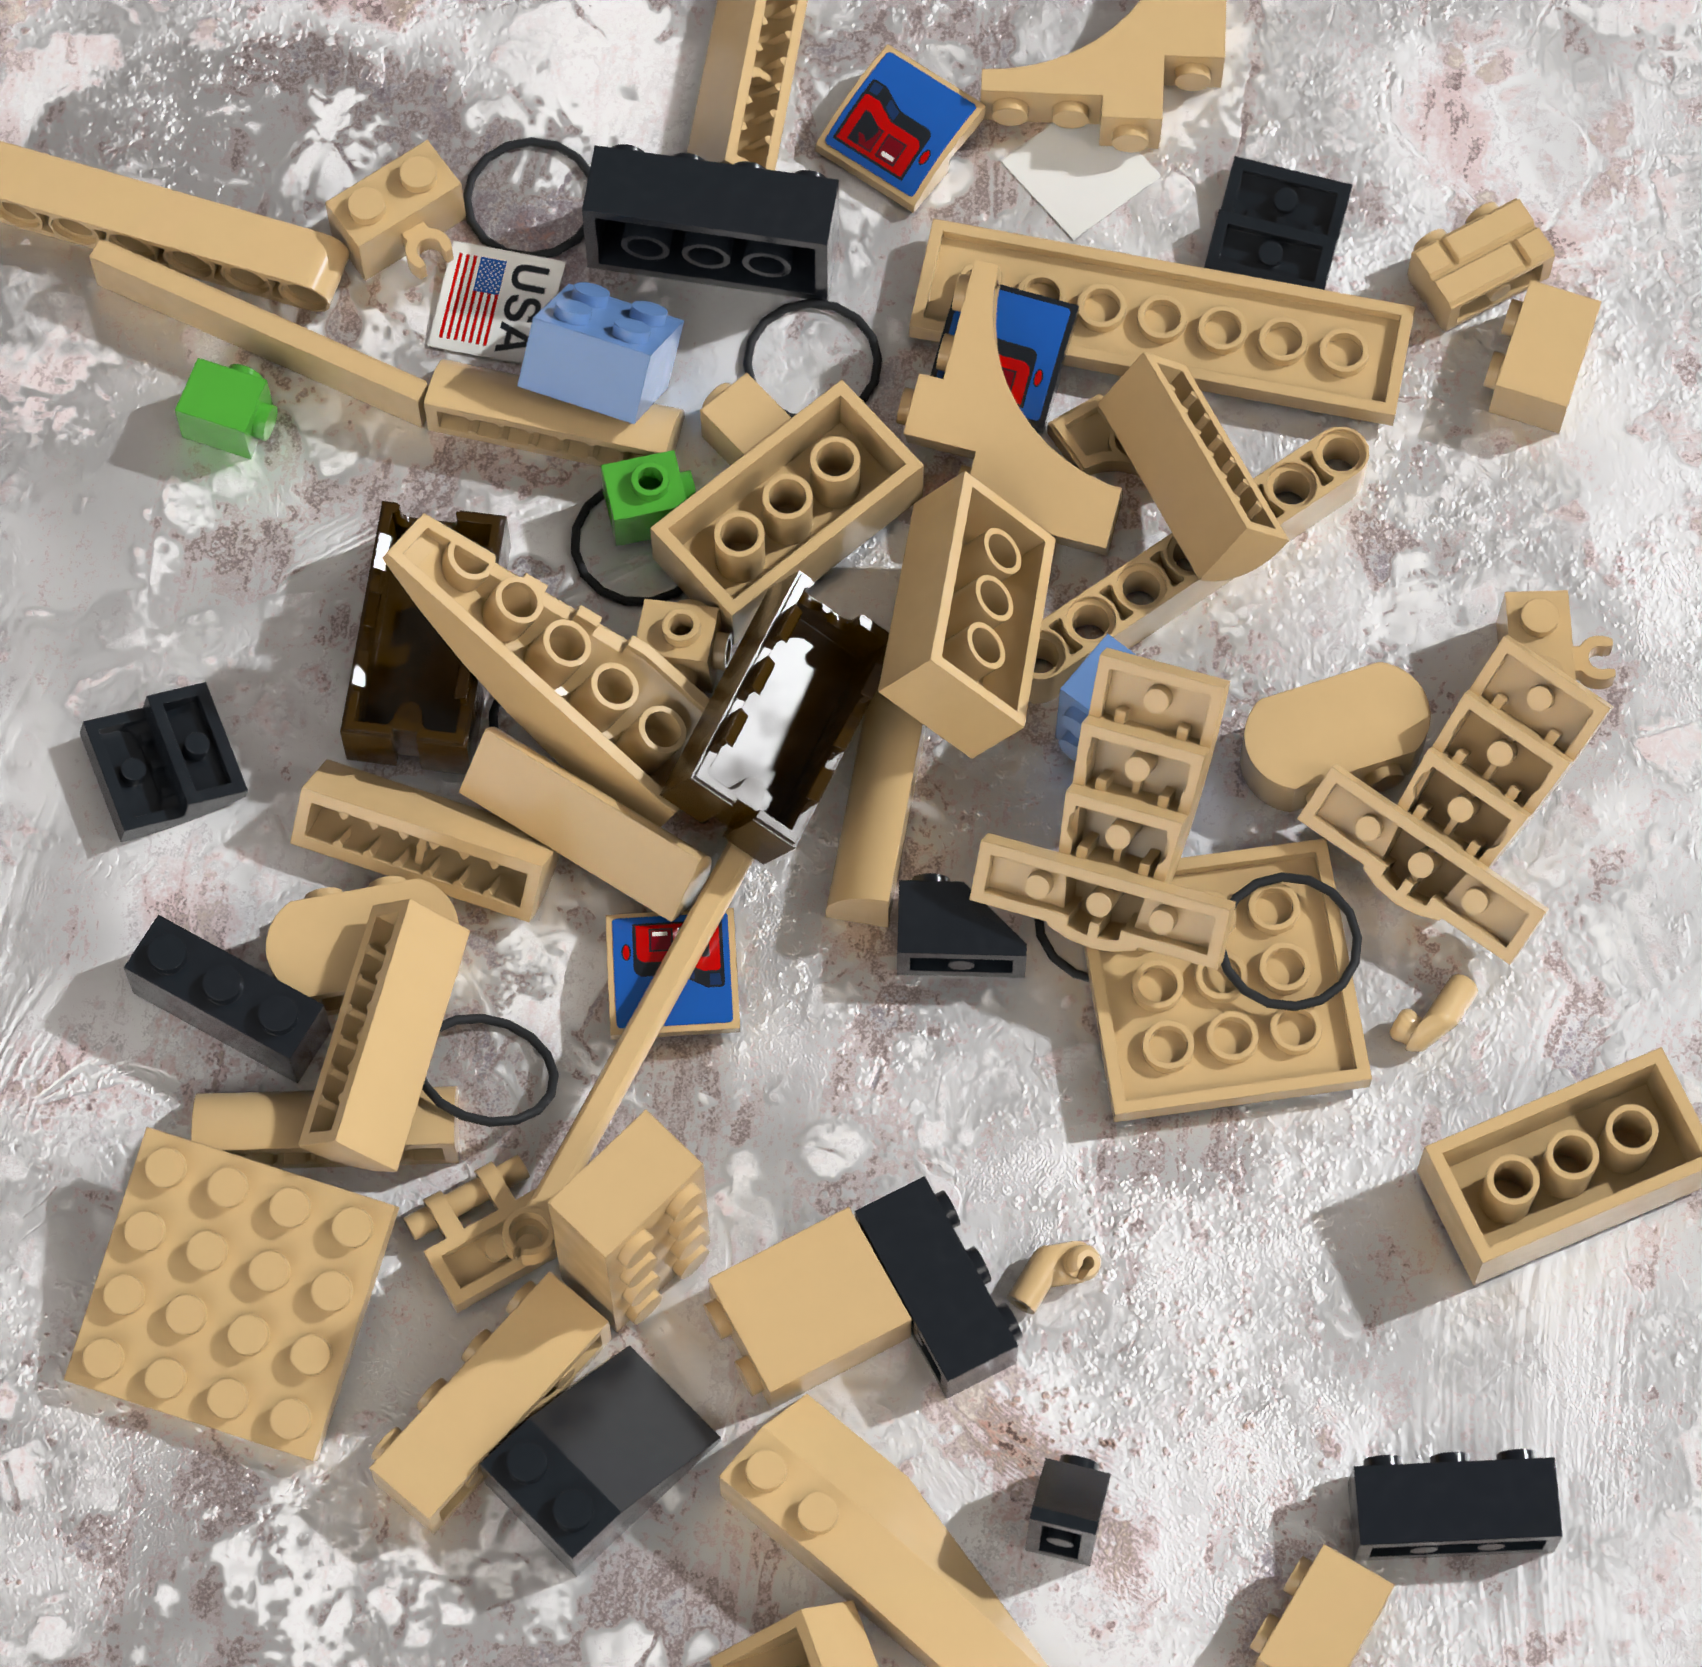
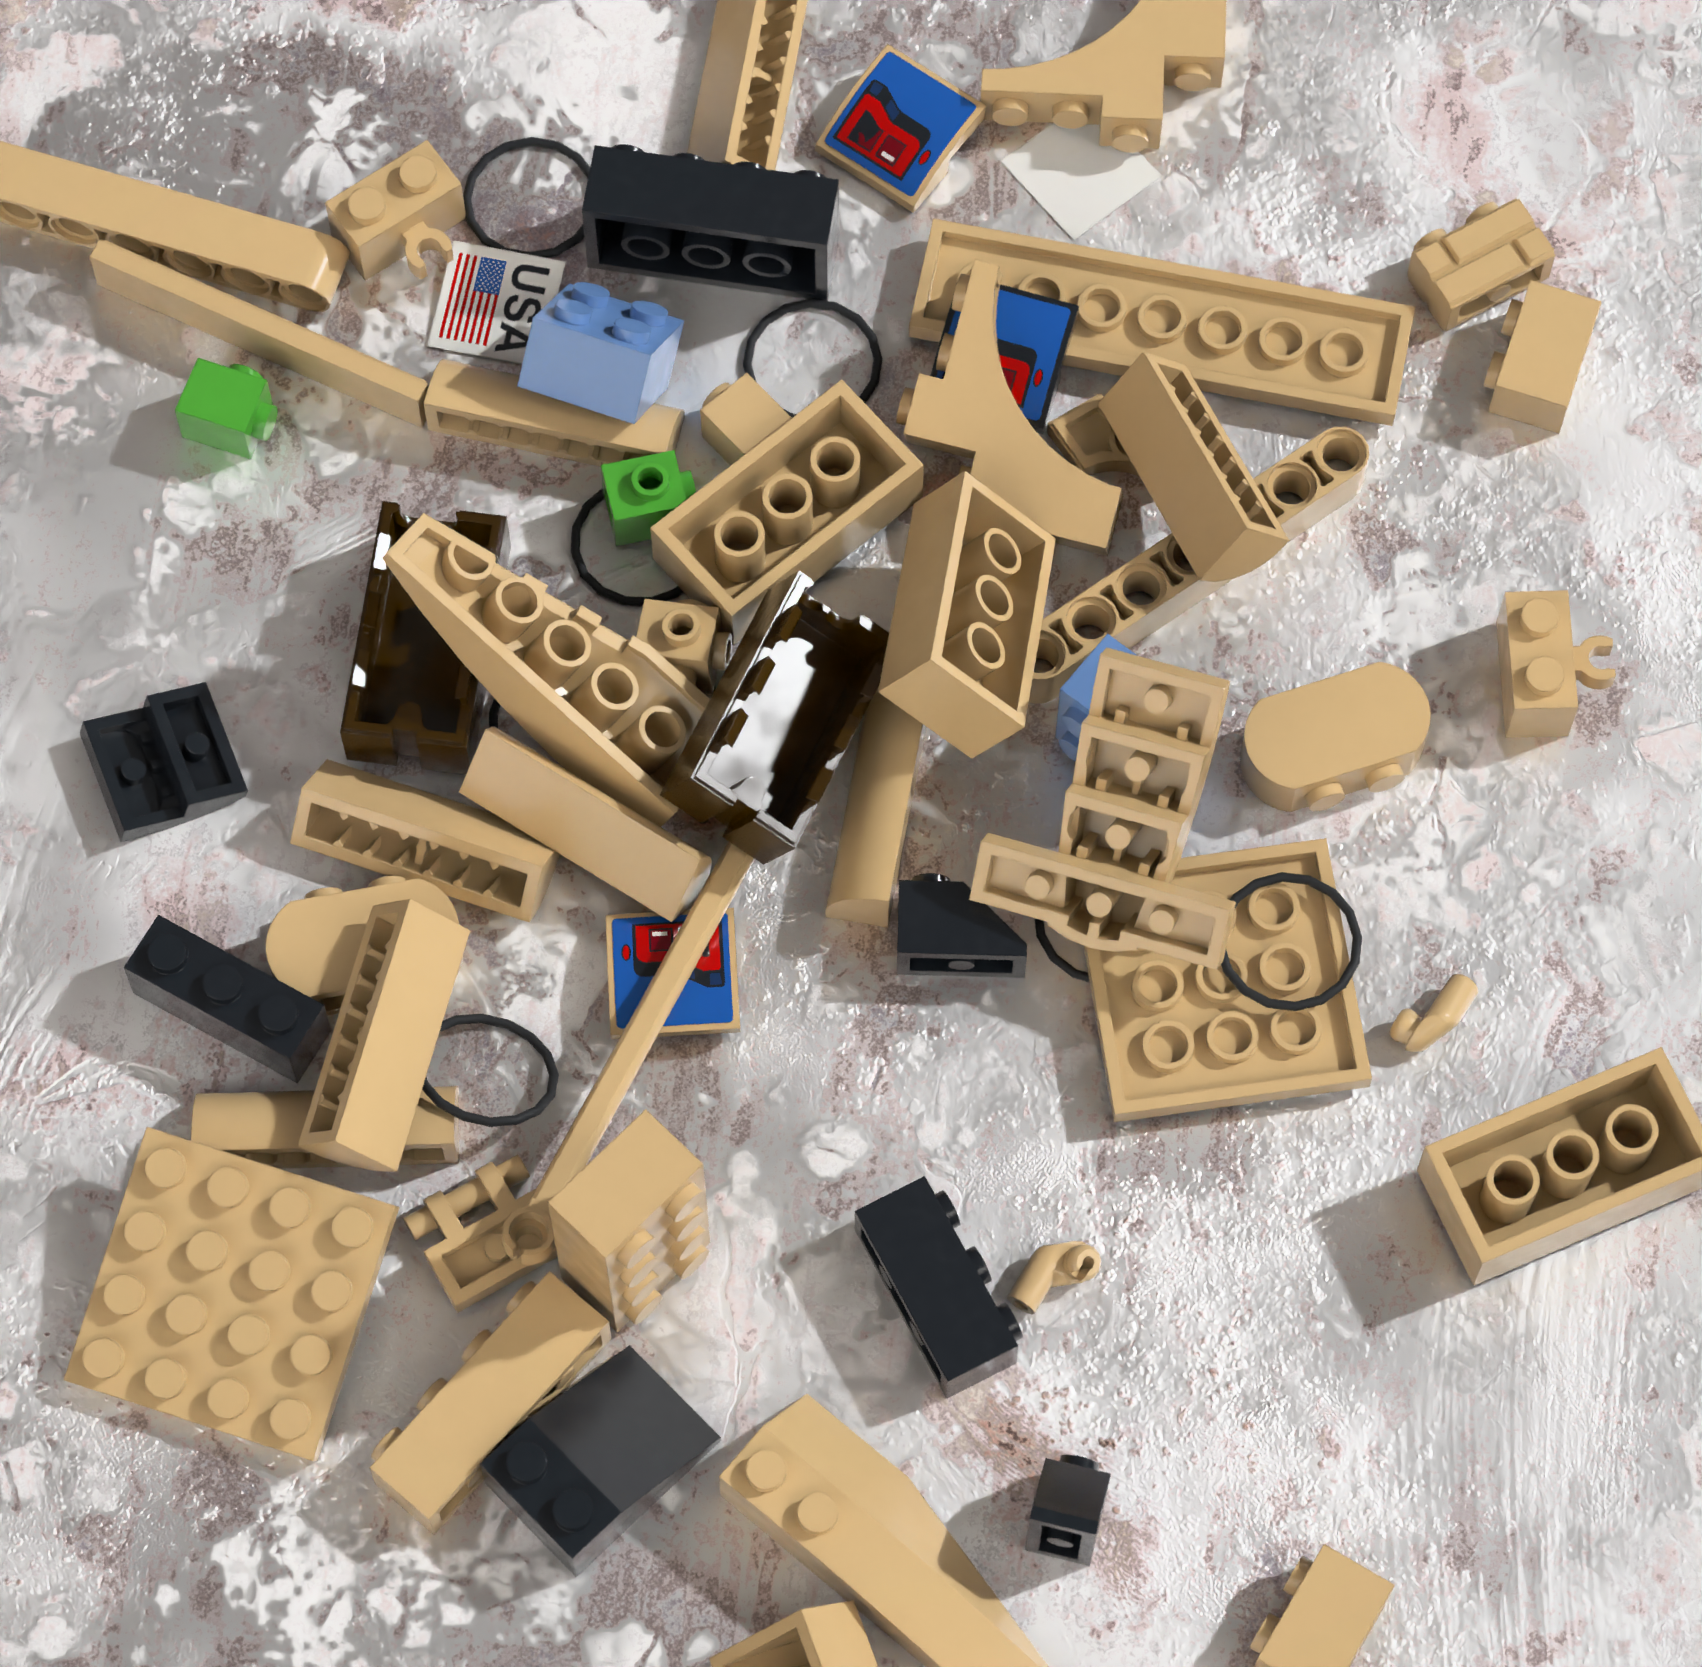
tan brick [703,1207,912,1410] -> none
black slope [1204,156,1353,290] -> none
tan slope [1297,635,1614,965] -> none
black brick [1348,1449,1563,1561] -> none

